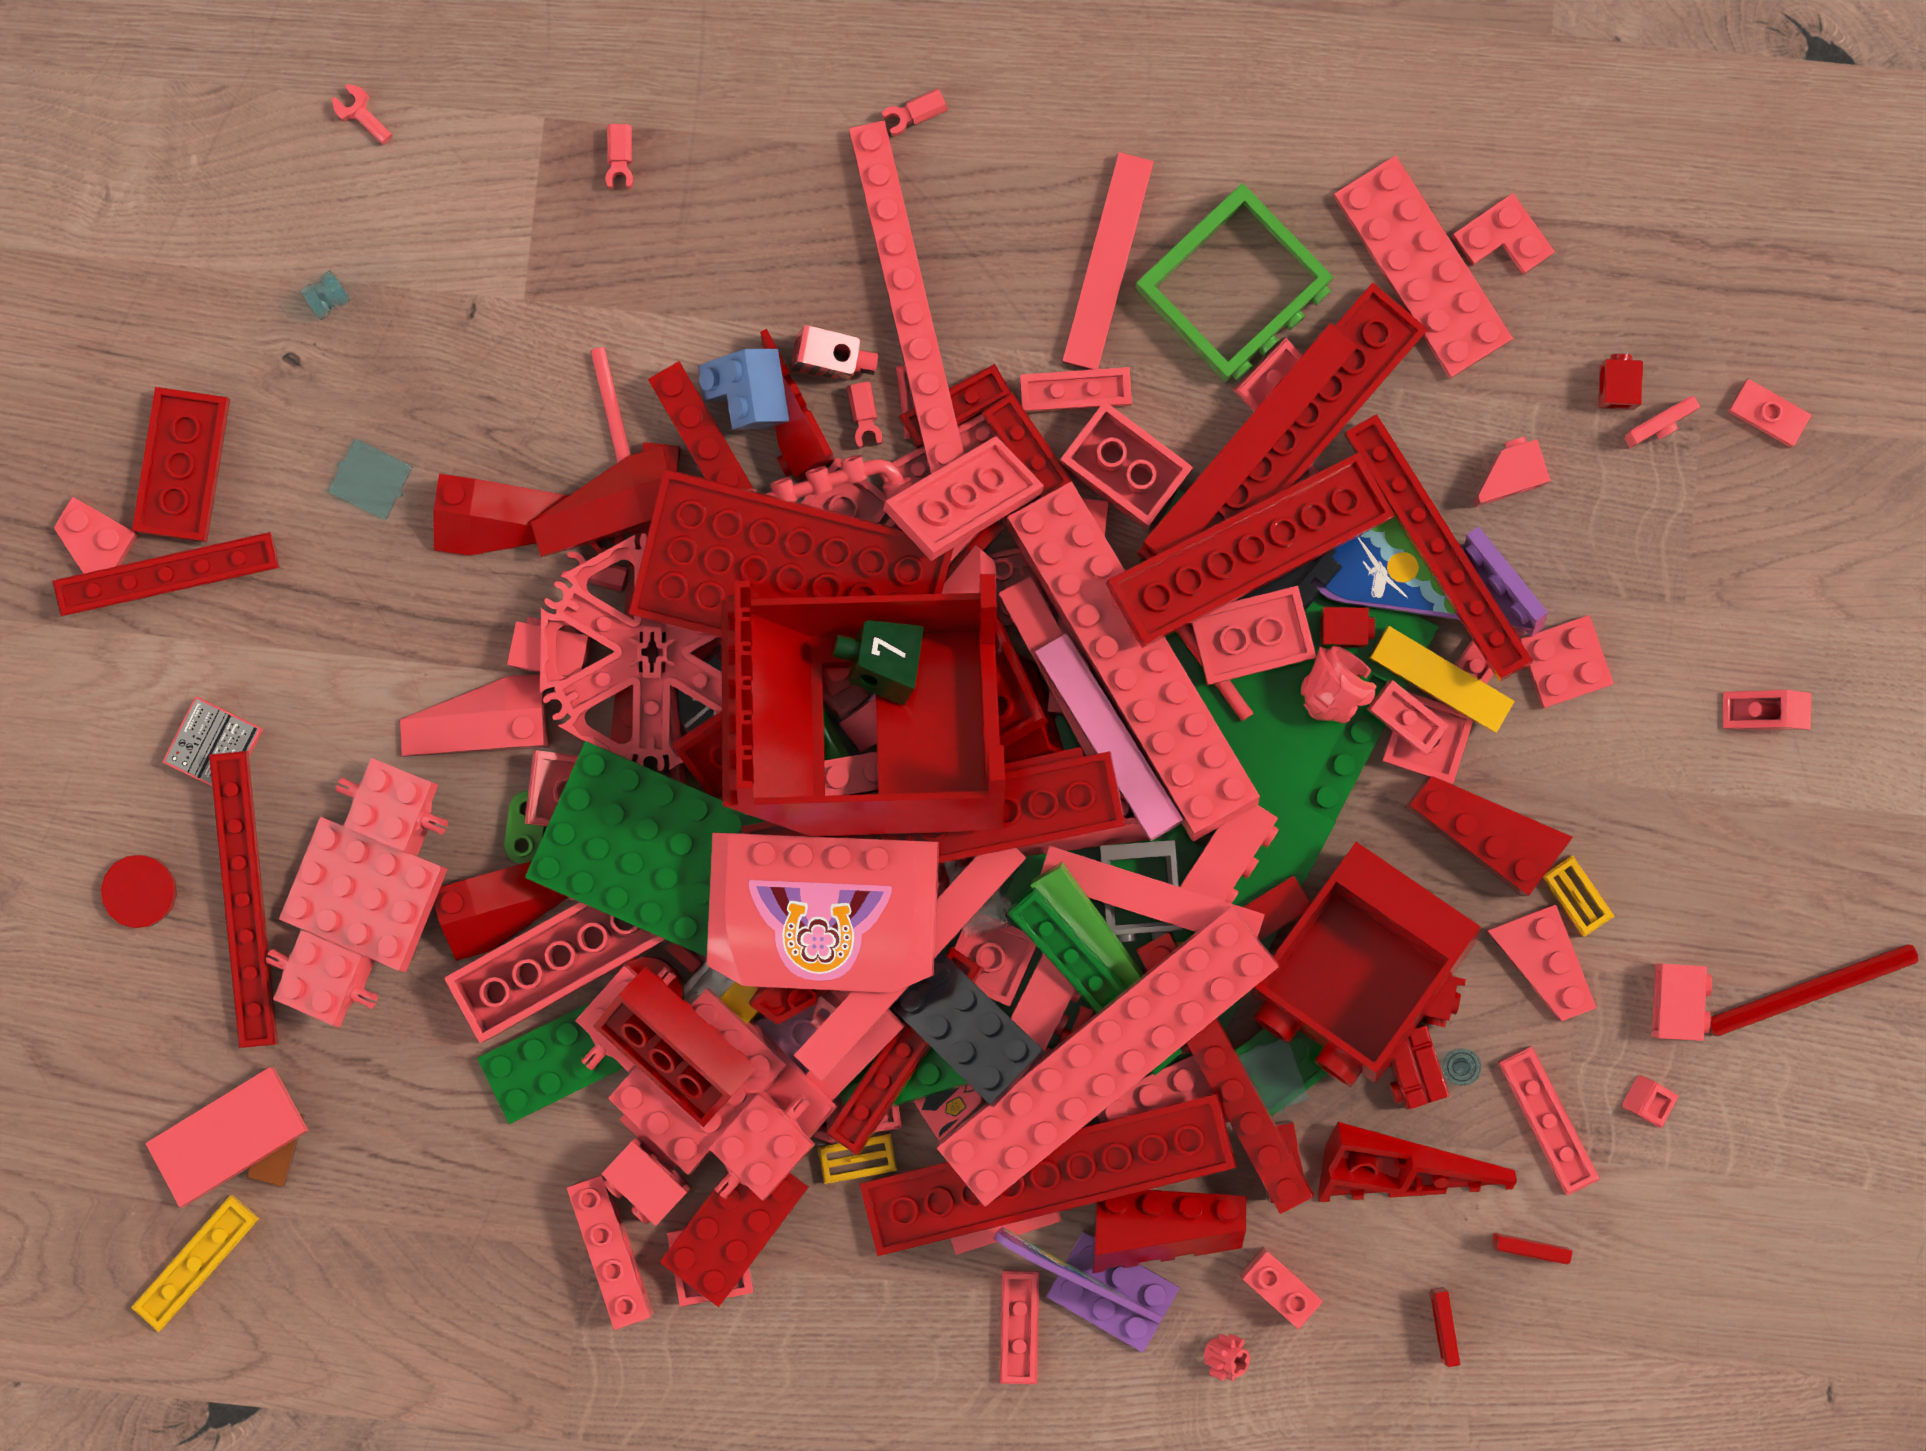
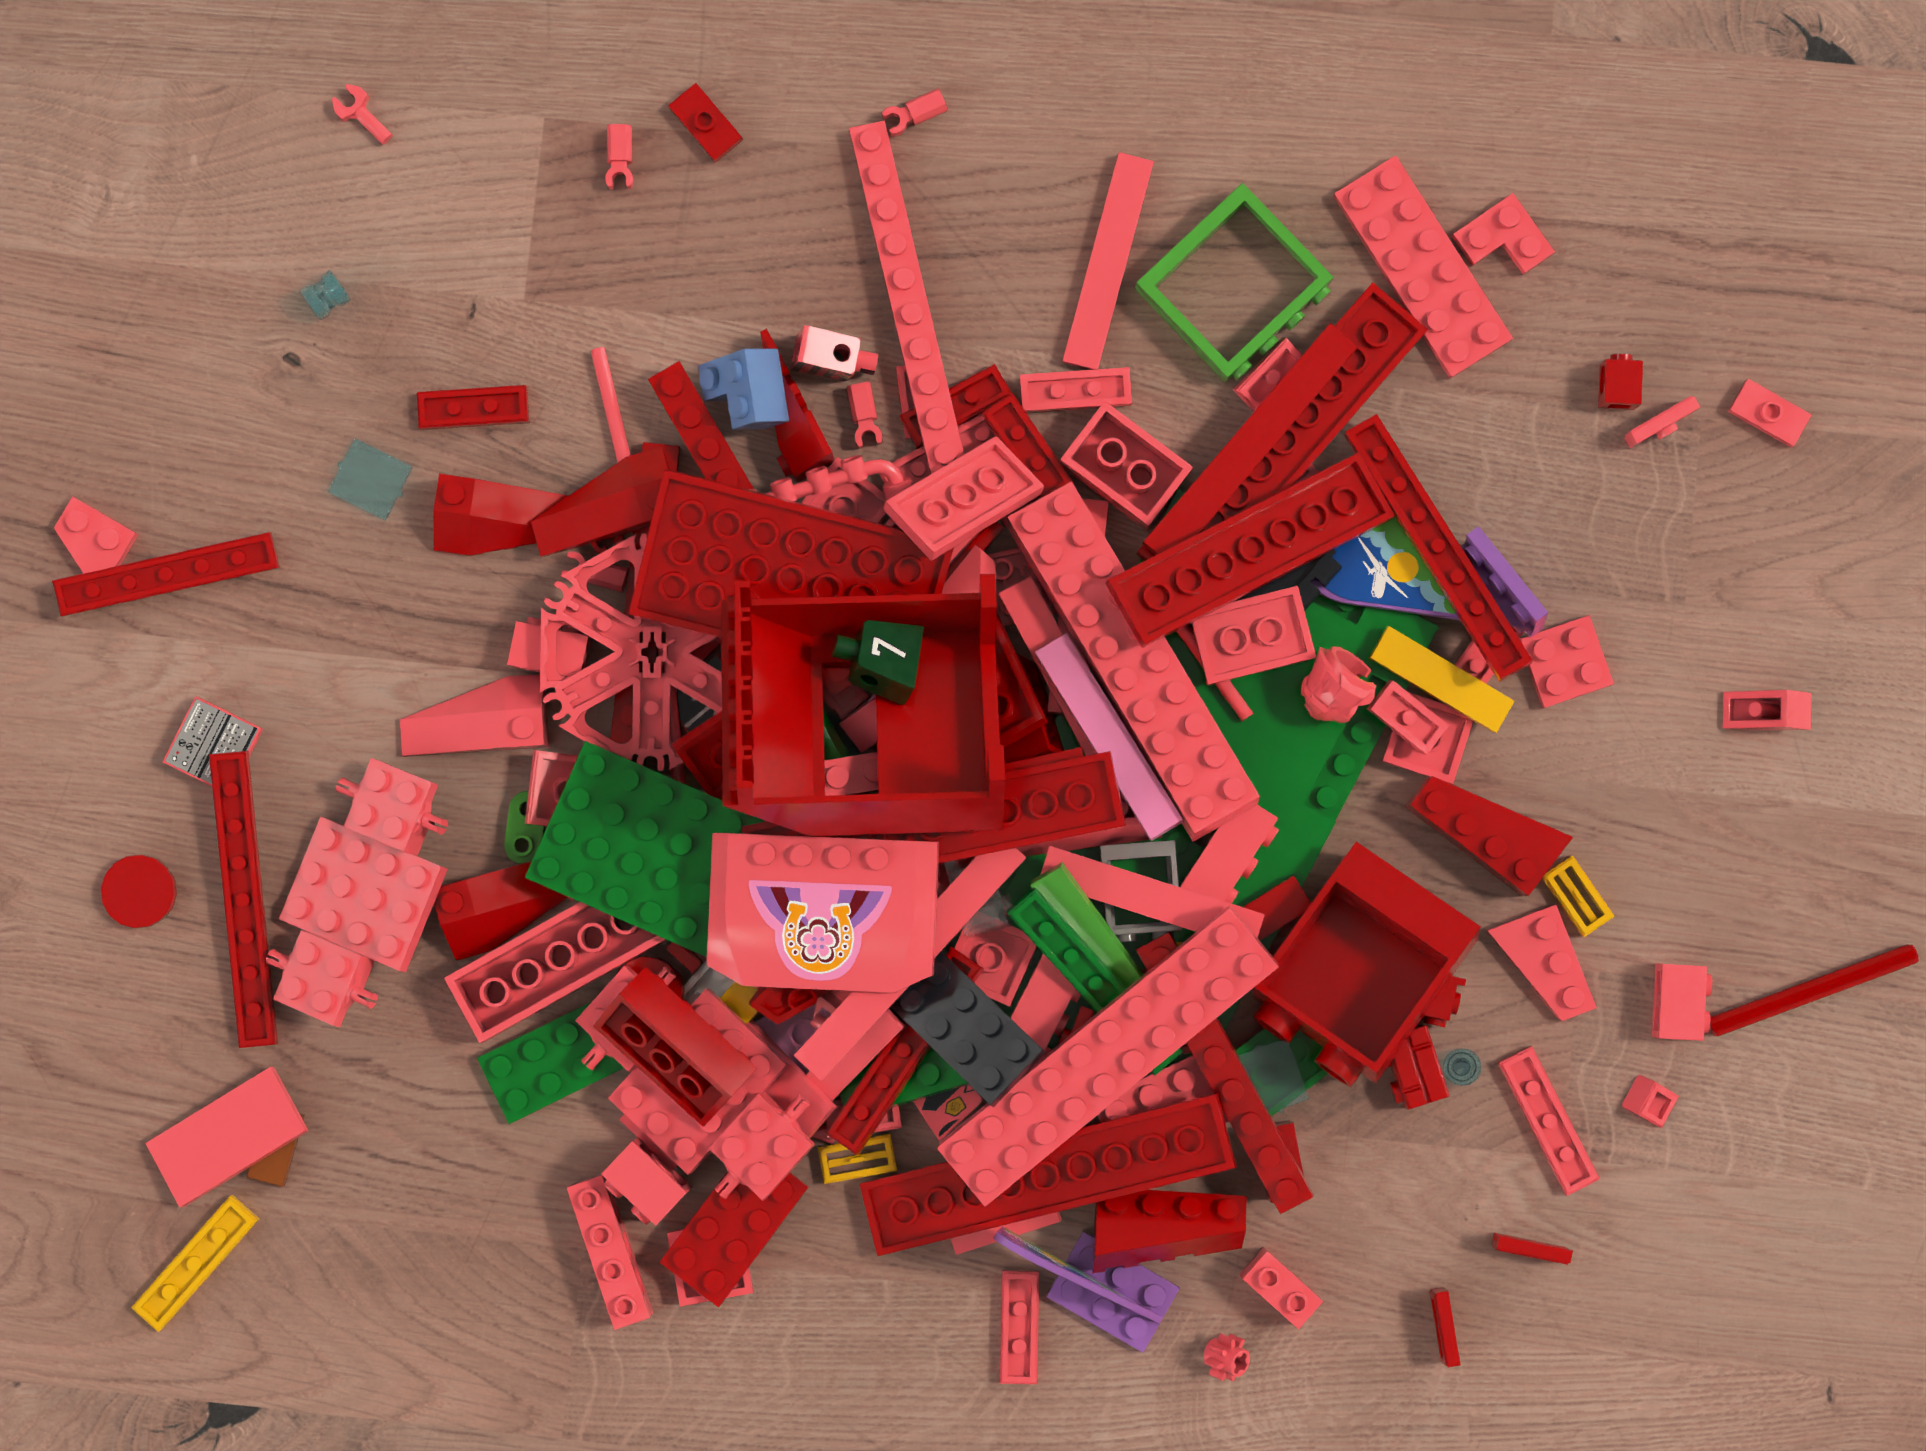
red plate [132,387,230,543] -> none
red wedge [1318,1122,1517,1202] -> none
red brick [1320,607,1375,648] -> none
coral slope [1473,437,1551,507] -> none
none -> red tile [417,385,530,430]
none -> red plate [668,83,743,163]

